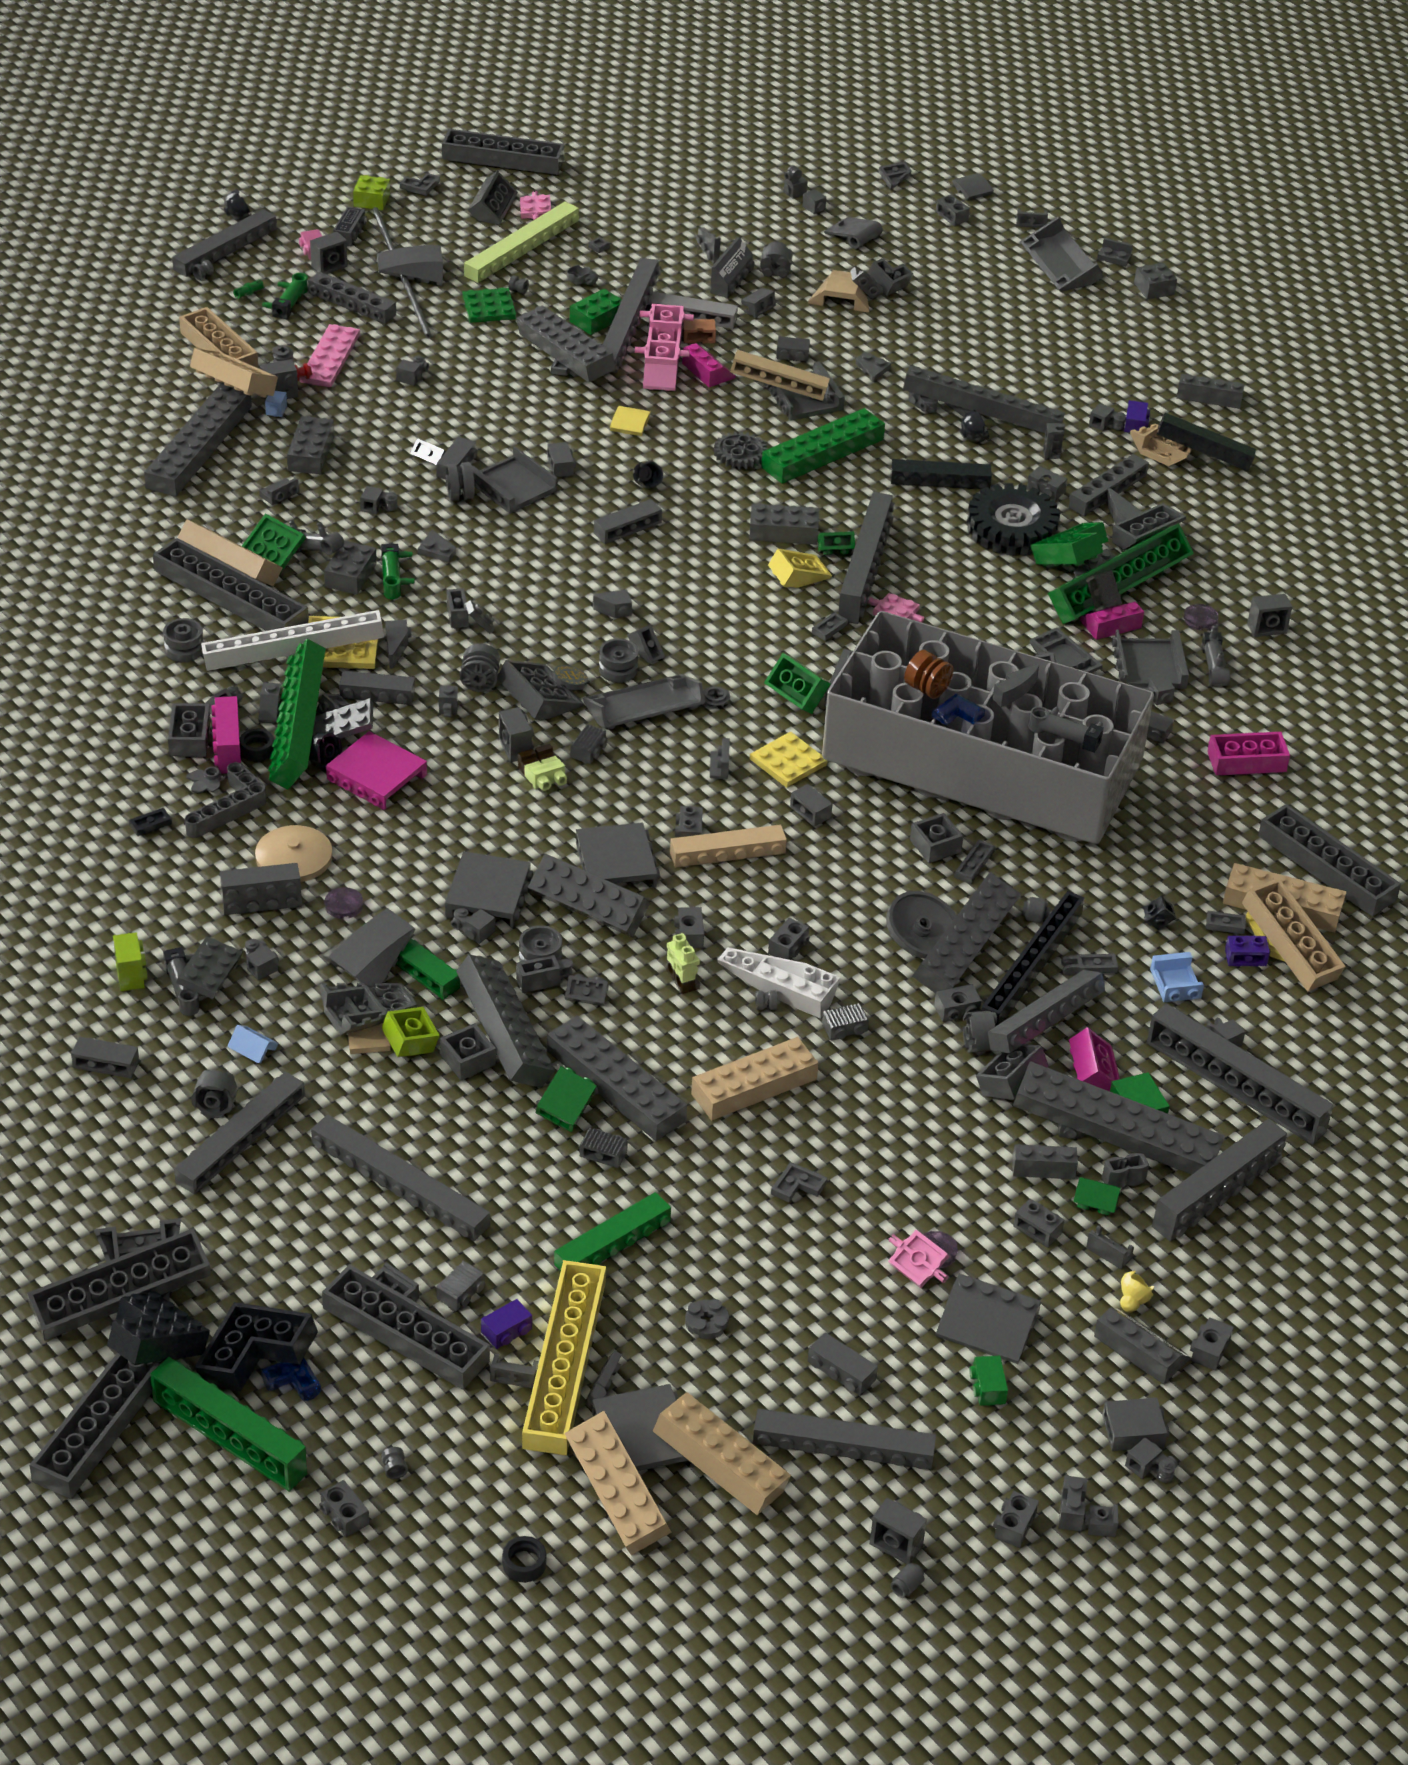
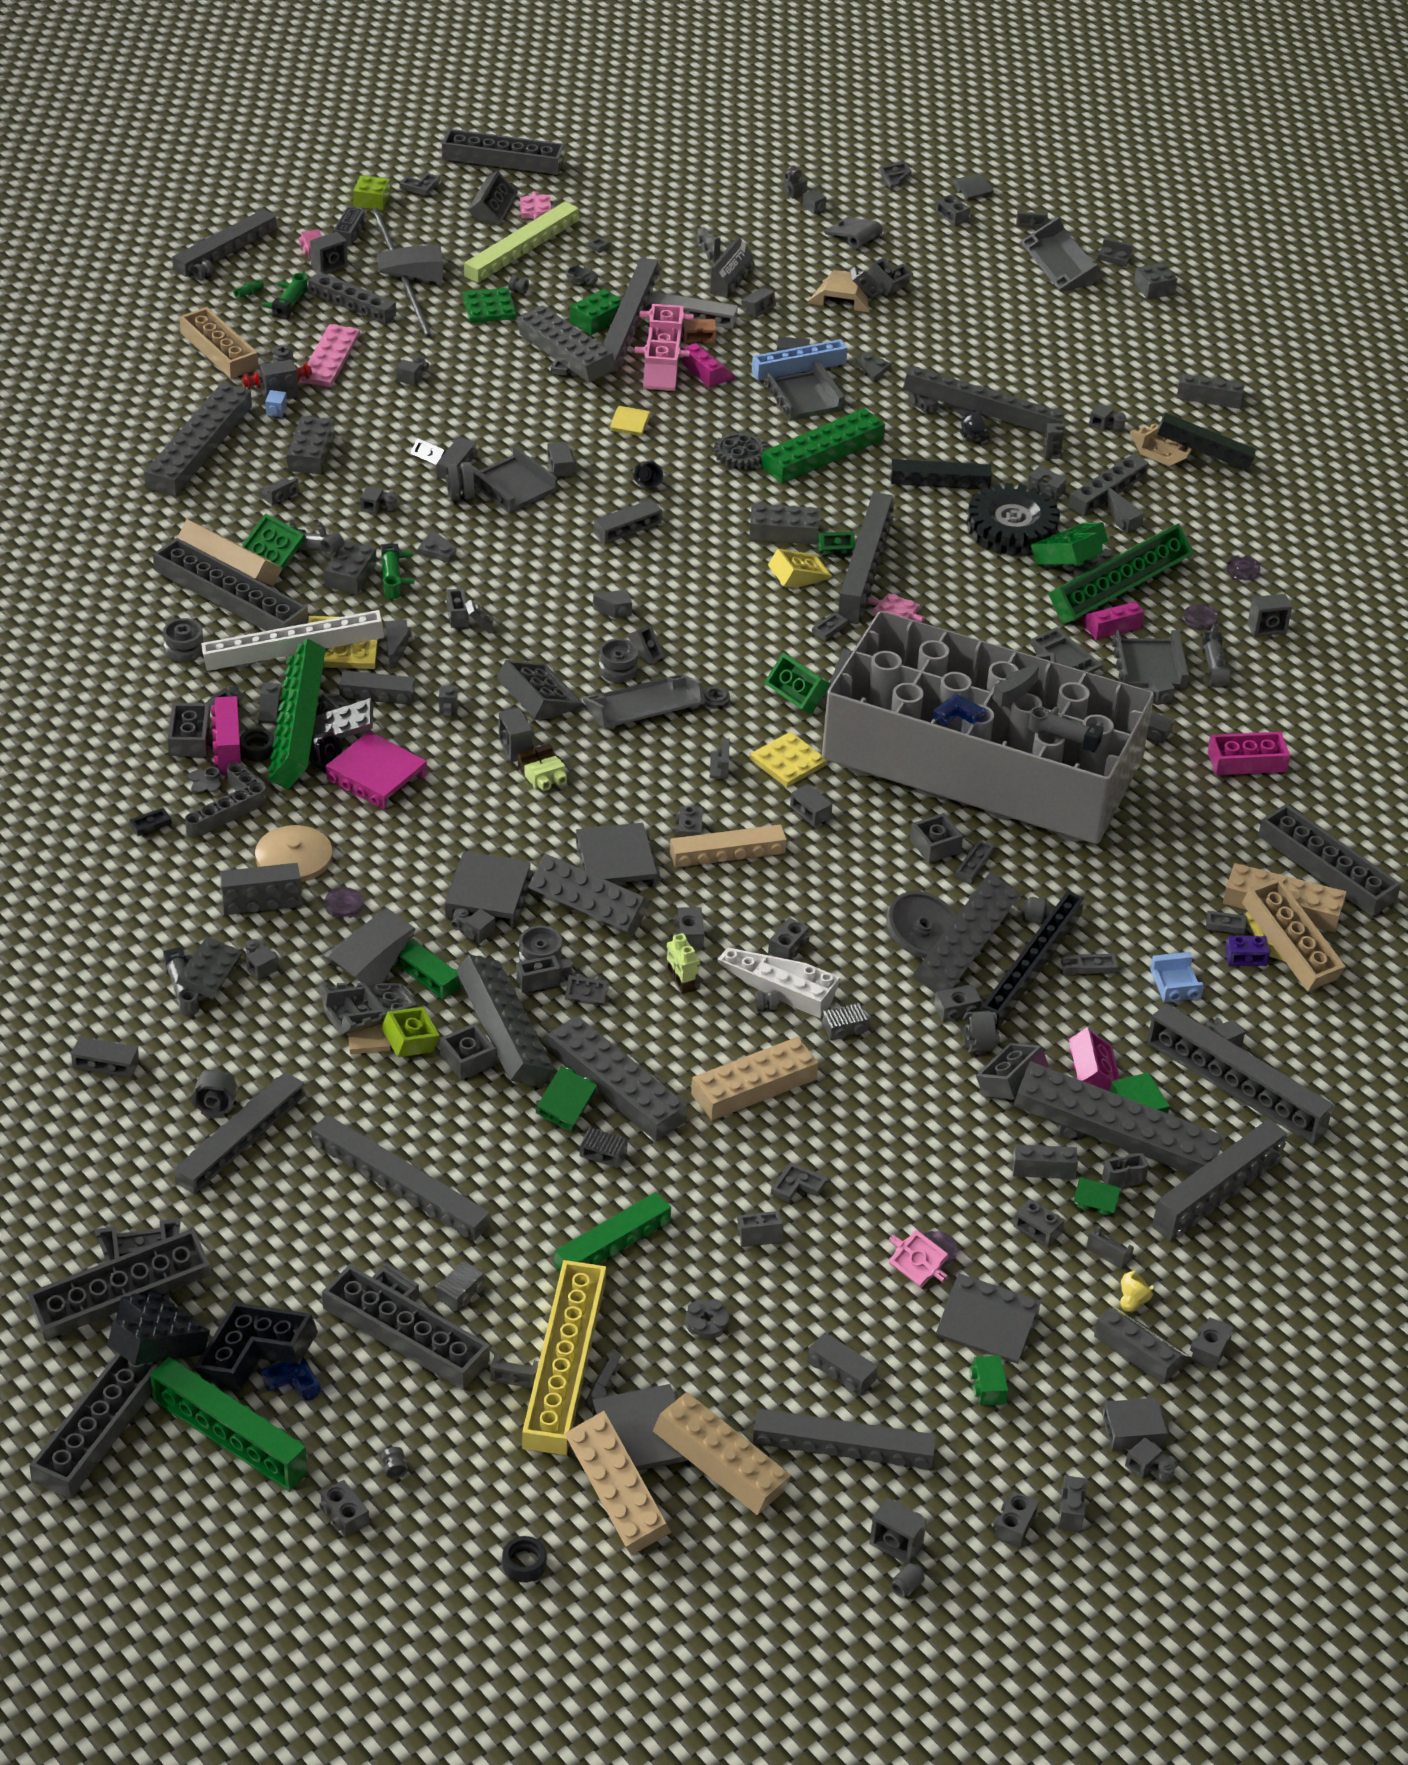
lime brick [113,932,148,991] -> none
tan brick [190,348,278,398] -> none
black cylinder [223,189,252,220] -> none
light blue panel [228,1025,279,1063] -> none
dark grey wheel [460,643,501,692] -> none
dark purple brick [481,1299,532,1349] -> none
dark grey tile [552,665,588,690] -> none
dark grey brick [570,724,608,764] -> none
tan brick [730,350,830,401] -> none
dark grey brick [760,242,793,278] -> none
dark orange wheel [904,649,954,699] -> none
dark grey brick [988,970,1105,1053] -> none
dark grey brick [1084,1504,1118,1537] -> none
clear smoke brick [1086,570,1122,612] -> none
dark grey slope [1112,503,1186,550] -> none
dark purple brick [1124,400,1150,433] -> none
black brick [1143,896,1176,930] -> none
none -> dark grey hinge [737,1211,783,1247]
none -> light blue brick [752,339,847,381]
none -> clear purple tile [1226,555,1261,581]

